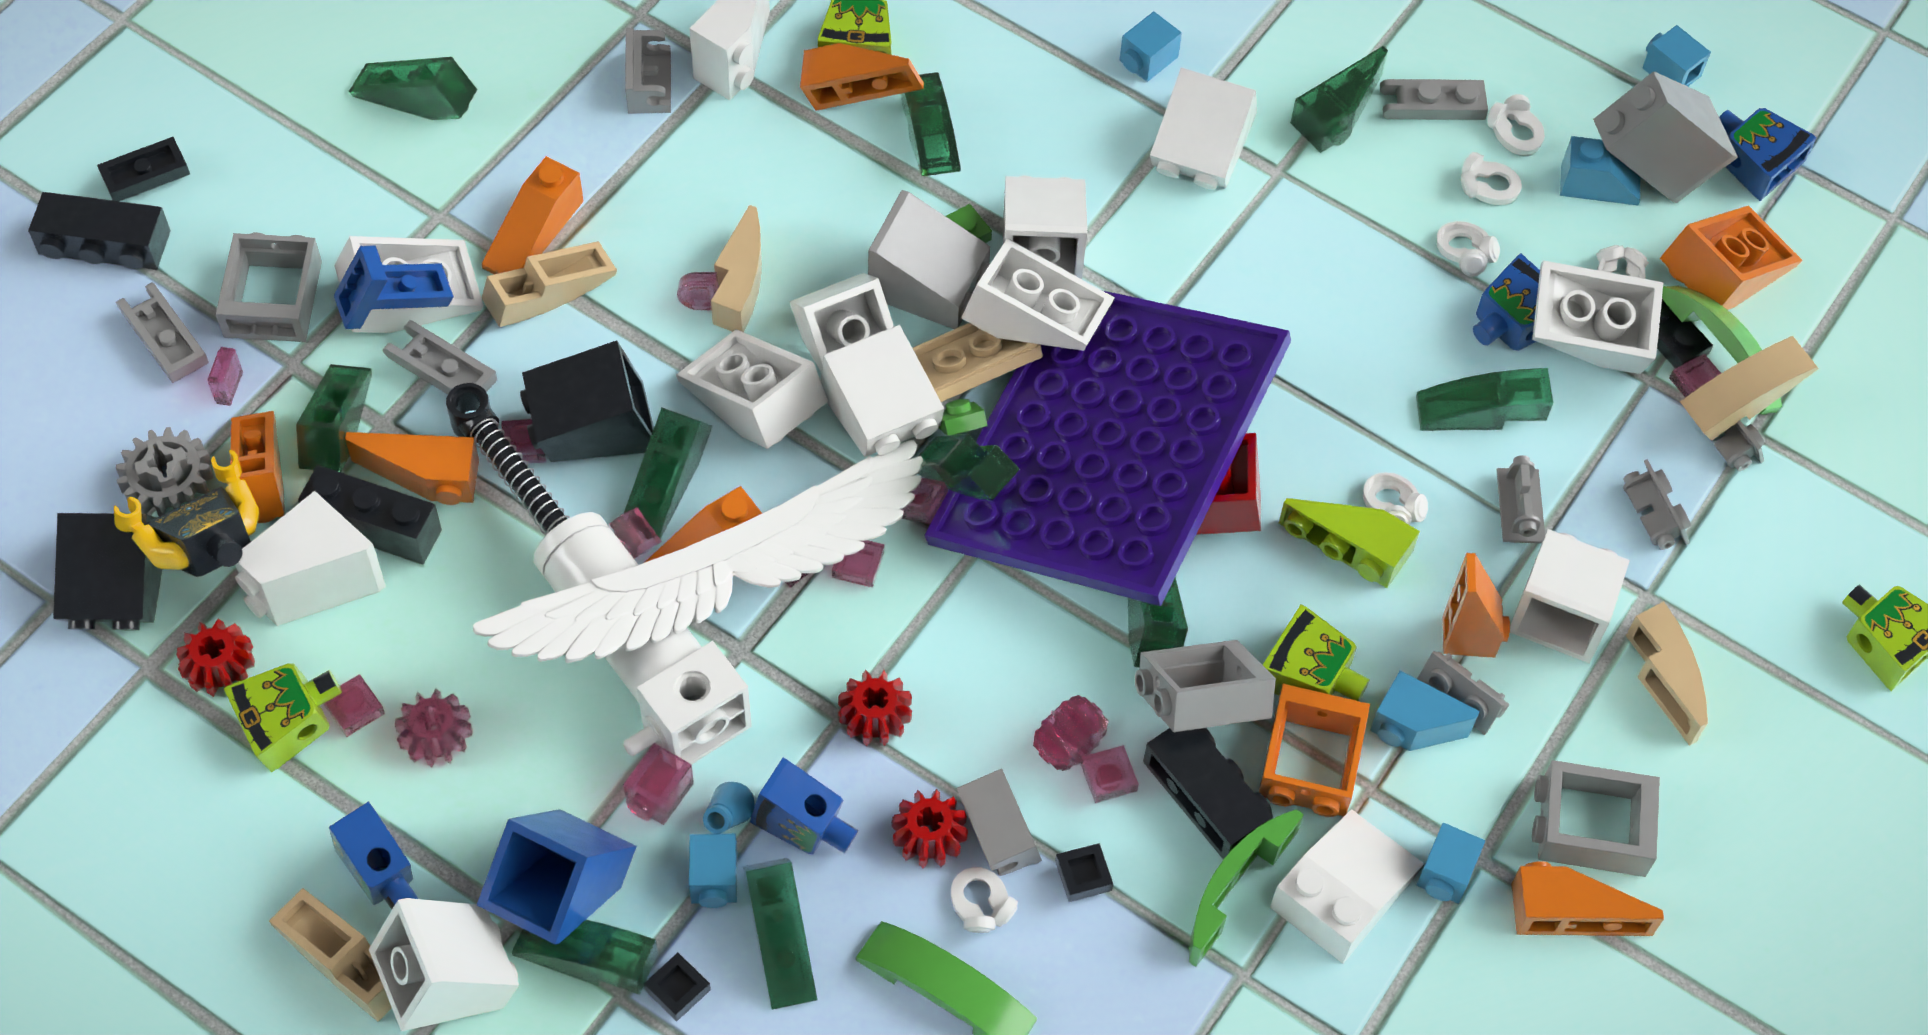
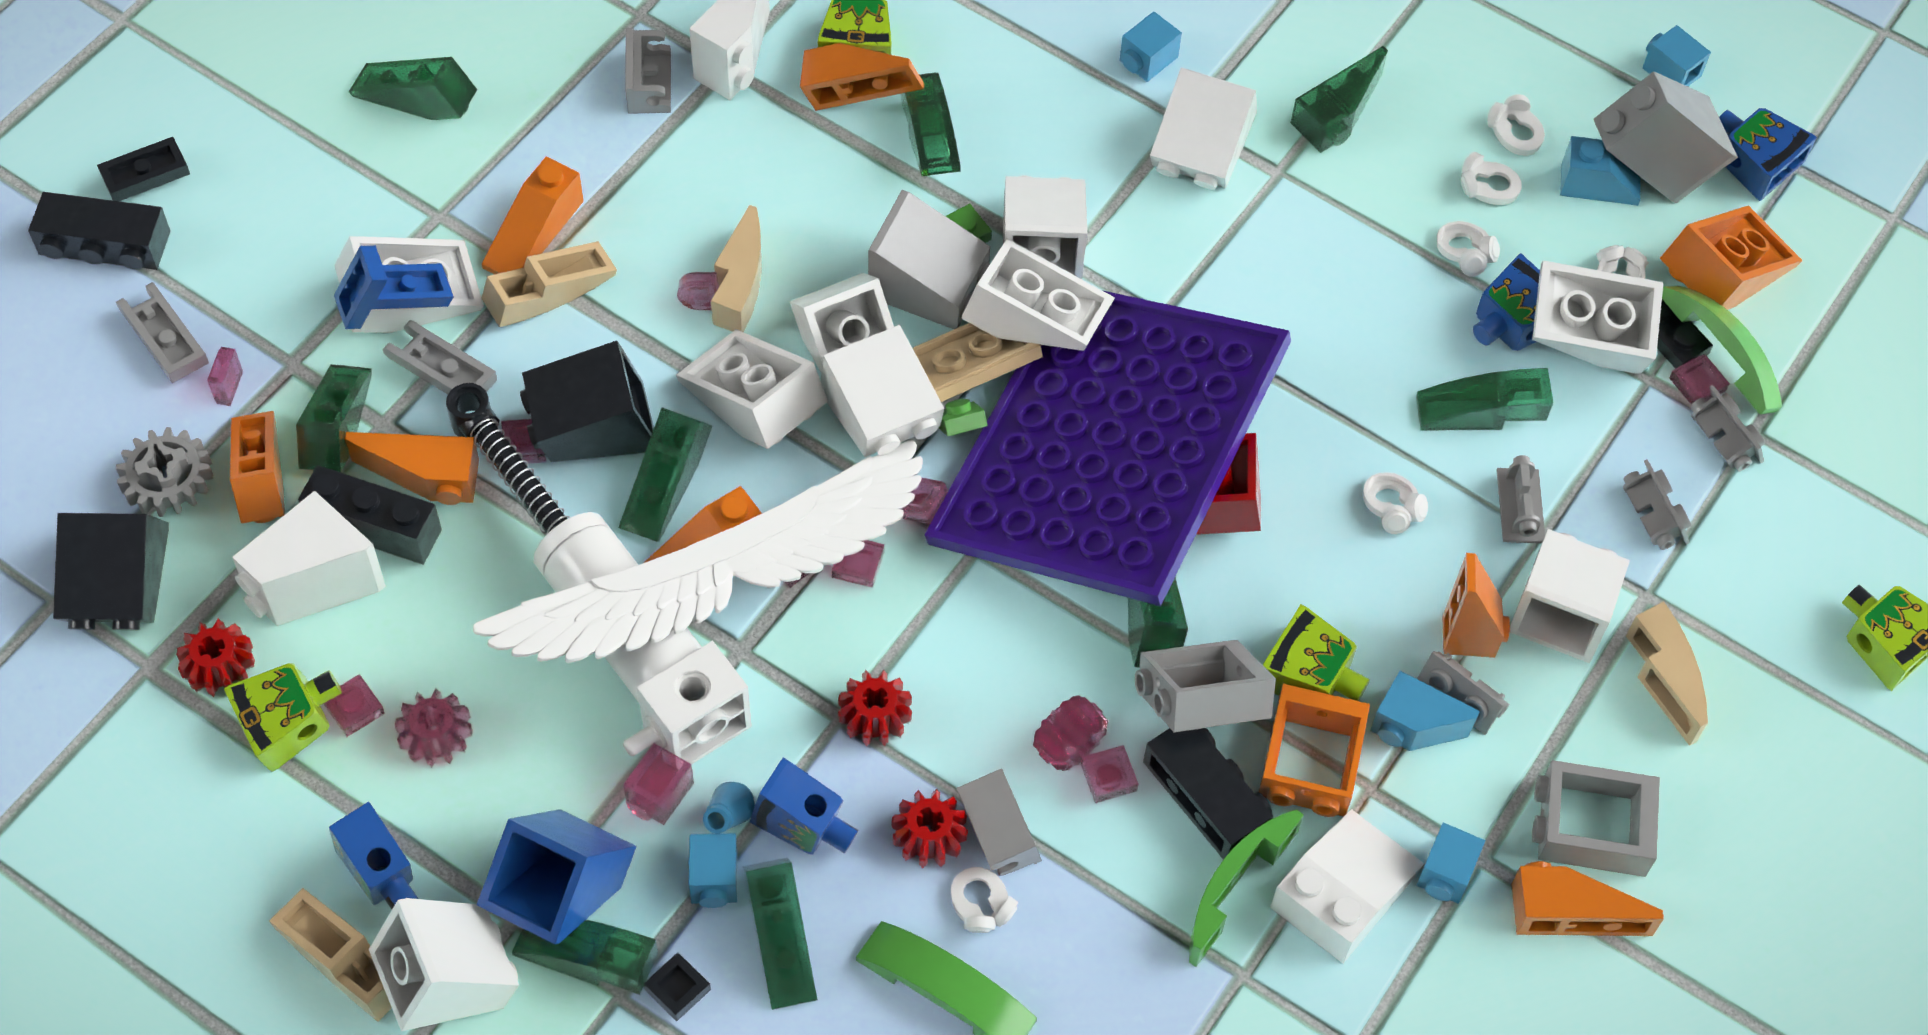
torso [114,450,259,577] -> none
light grey window [216,232,322,342] -> none
clear pink plate [609,507,662,559] -> none
clear green slope [917,434,1020,500] -> none
black plate [1055,843,1113,902] -> none
lime slope [1278,498,1420,588] -> none
light grey hinge [1380,79,1488,120] -> none
tan slope [1680,336,1819,441] -> none

